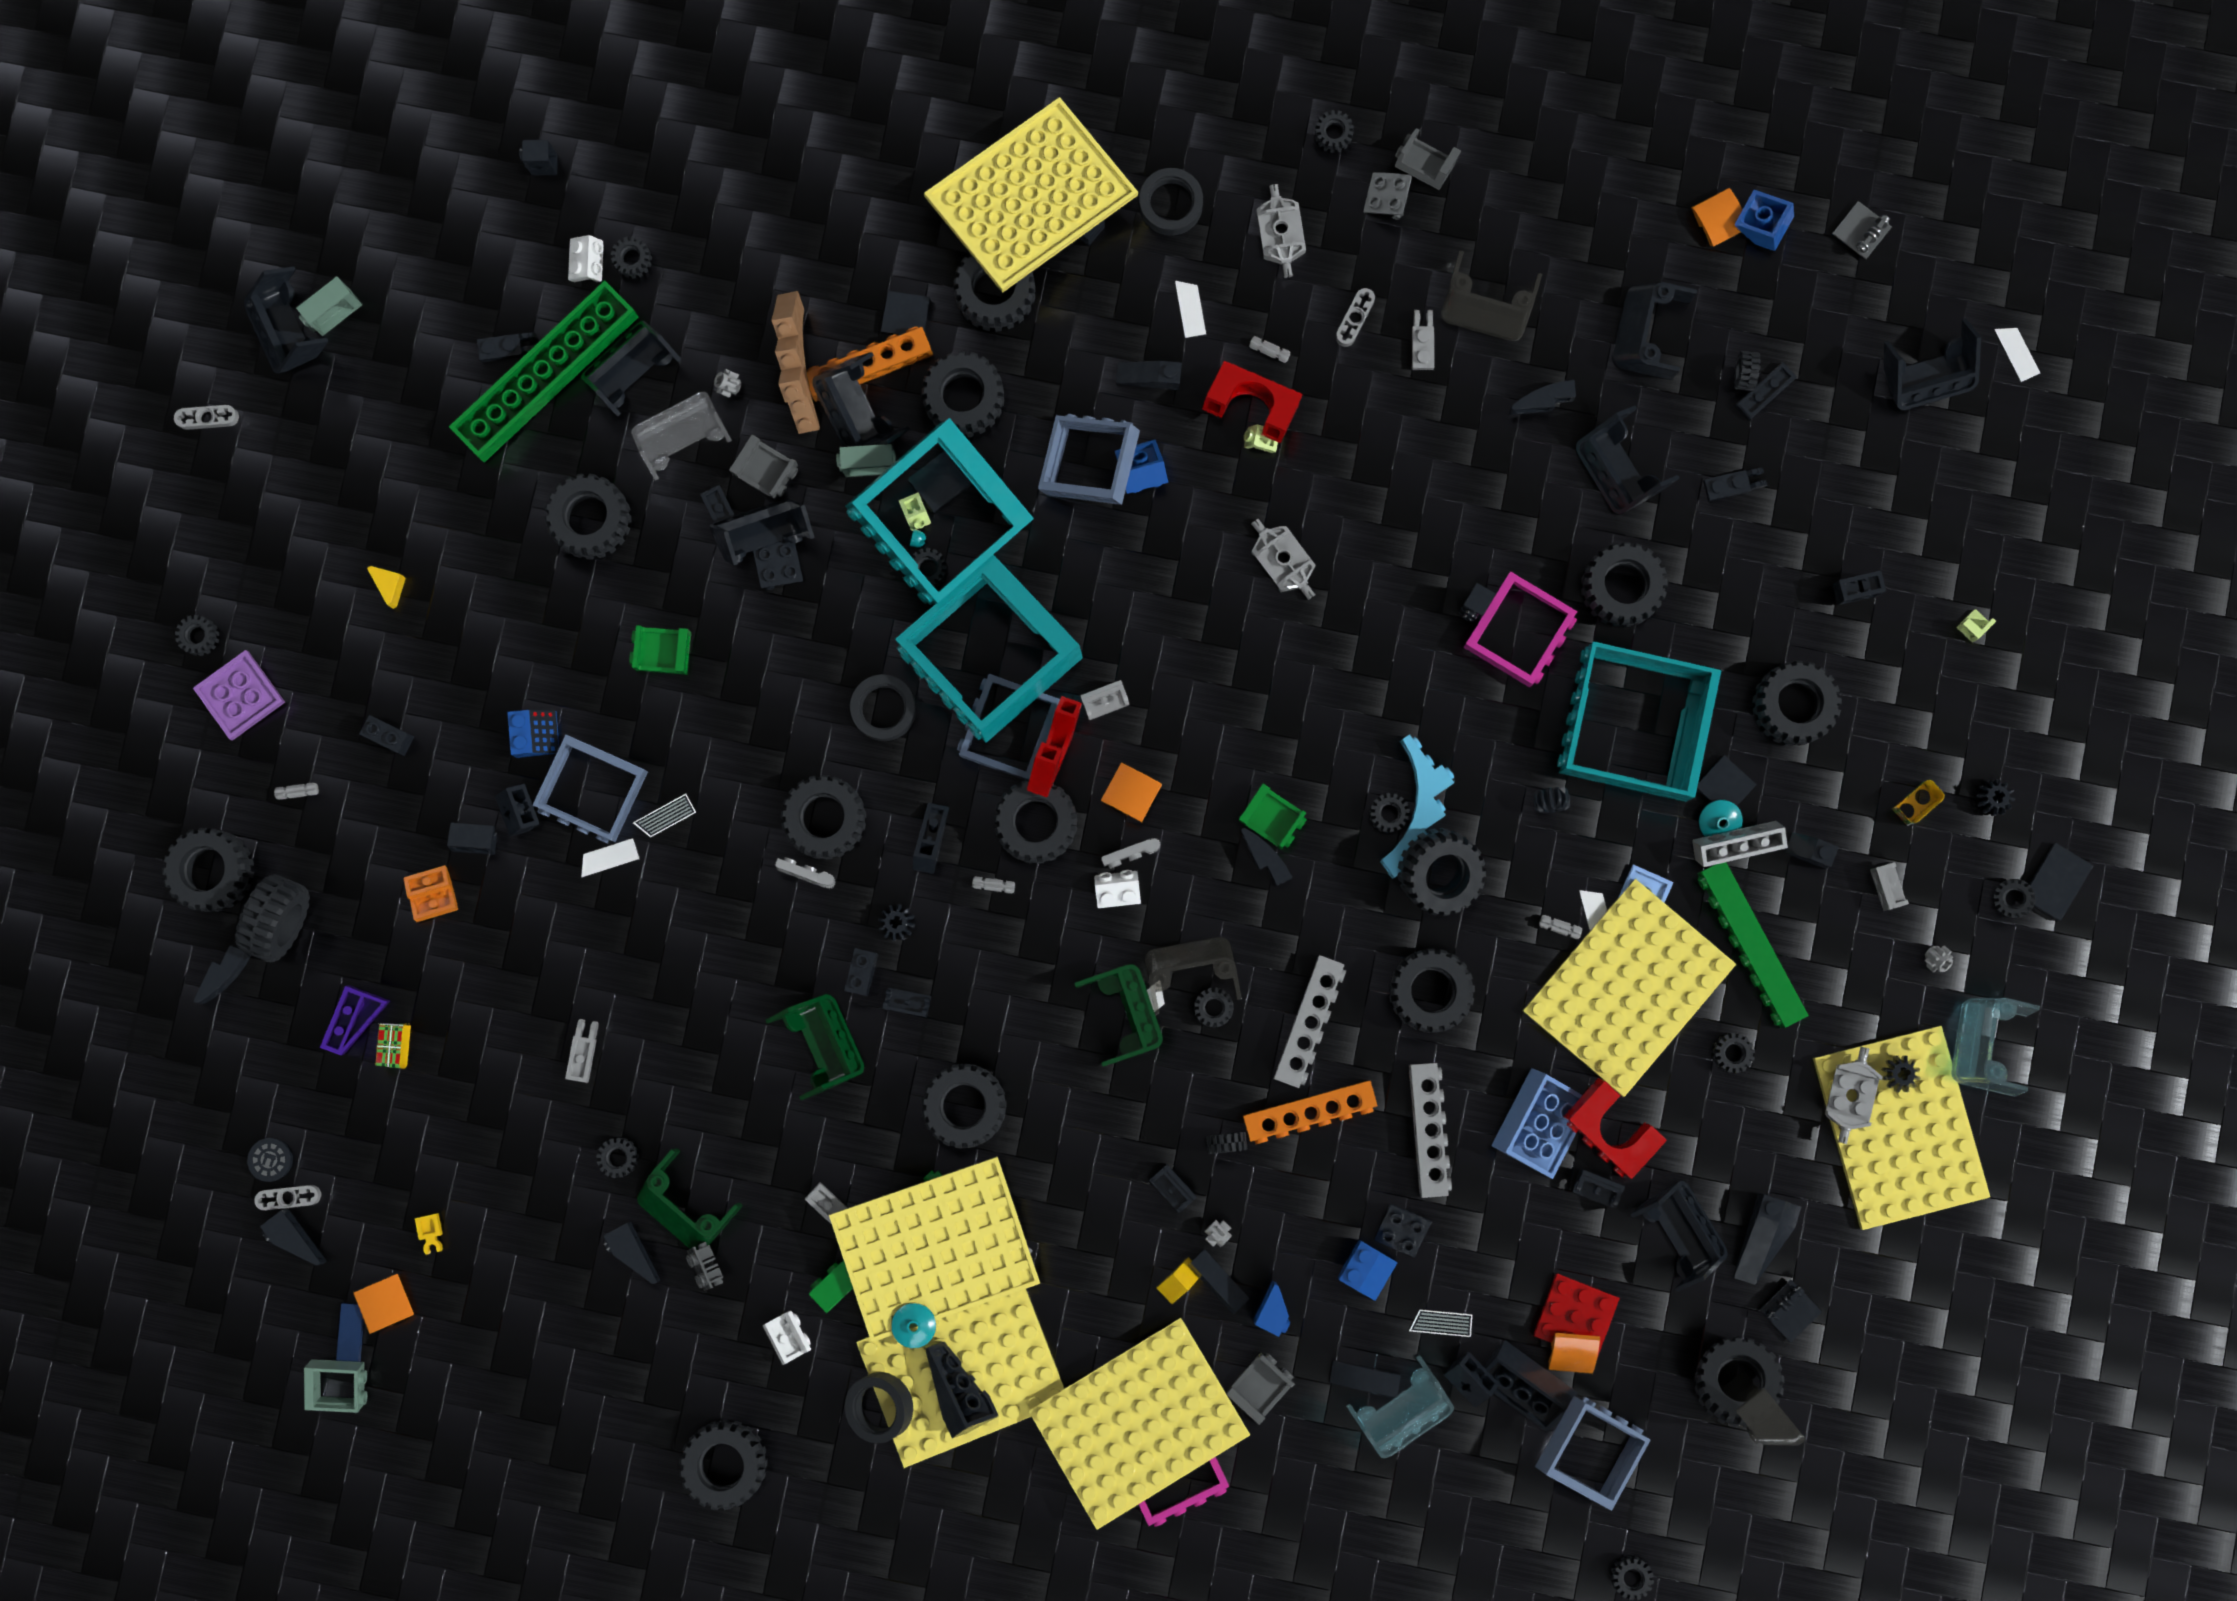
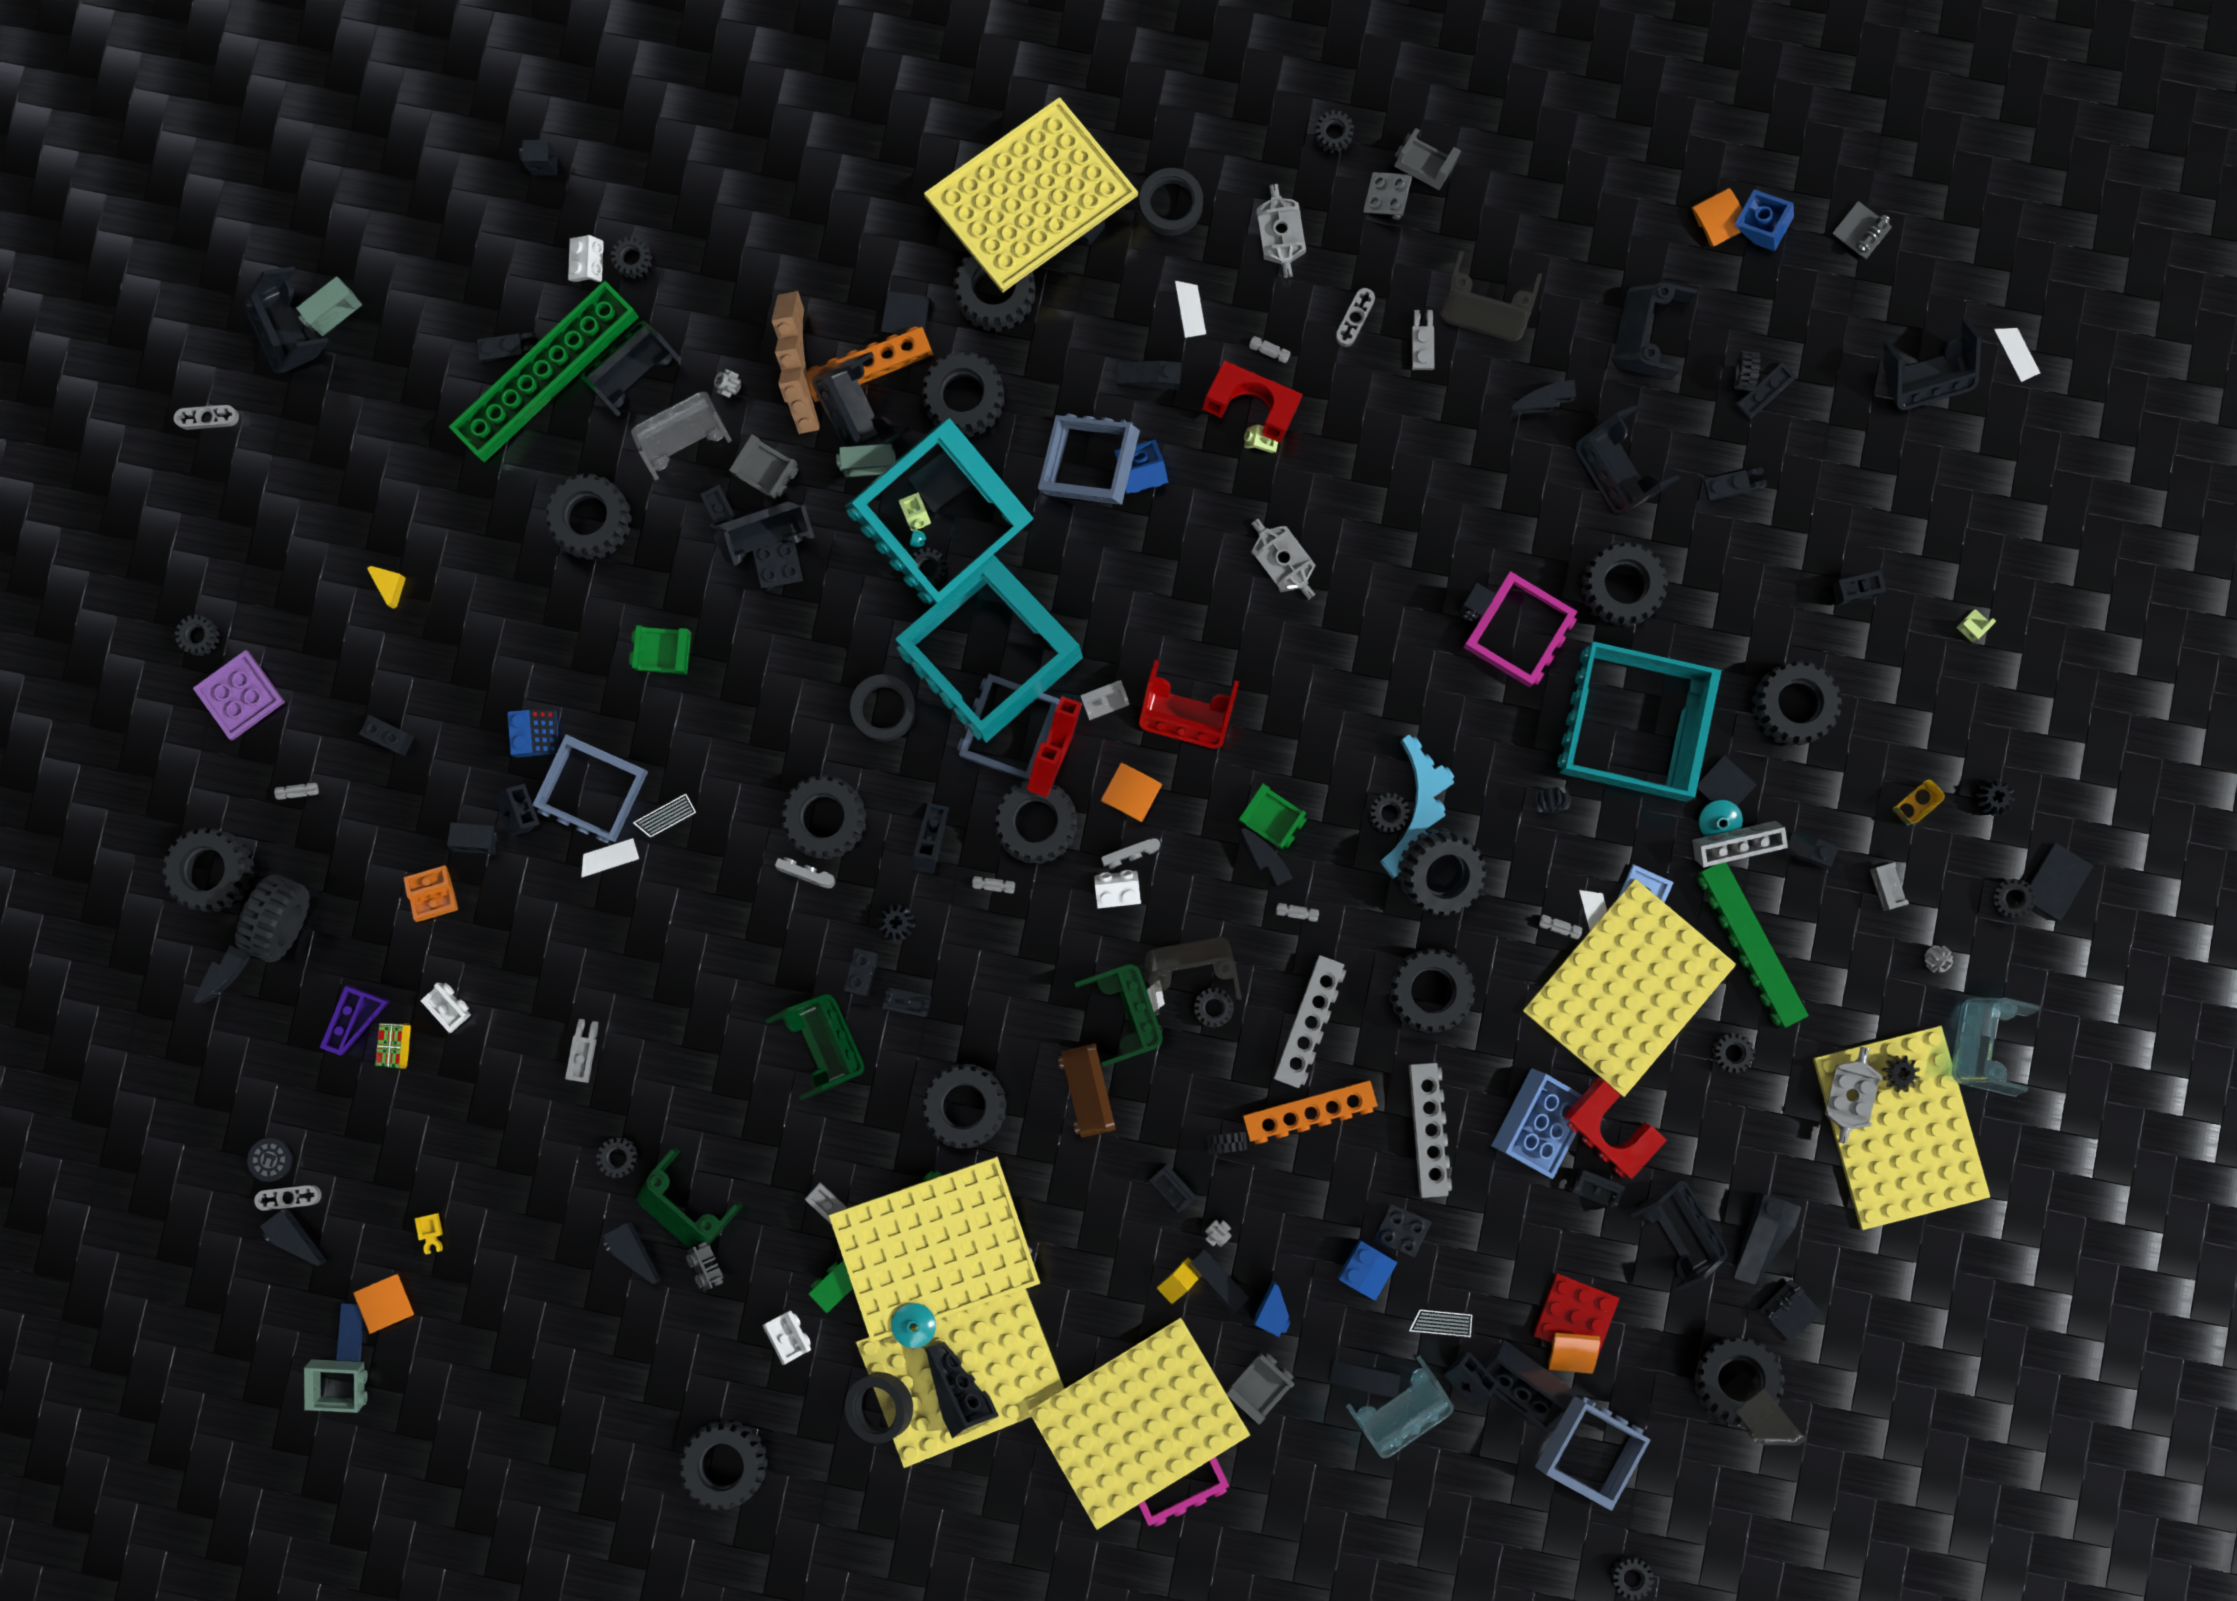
none -> white bracket [421,983,471,1033]
none -> reddish brown windscreen [1058,1043,1116,1138]
none -> red windscreen [1139,660,1239,748]
none -> light grey axle [1276,903,1319,921]

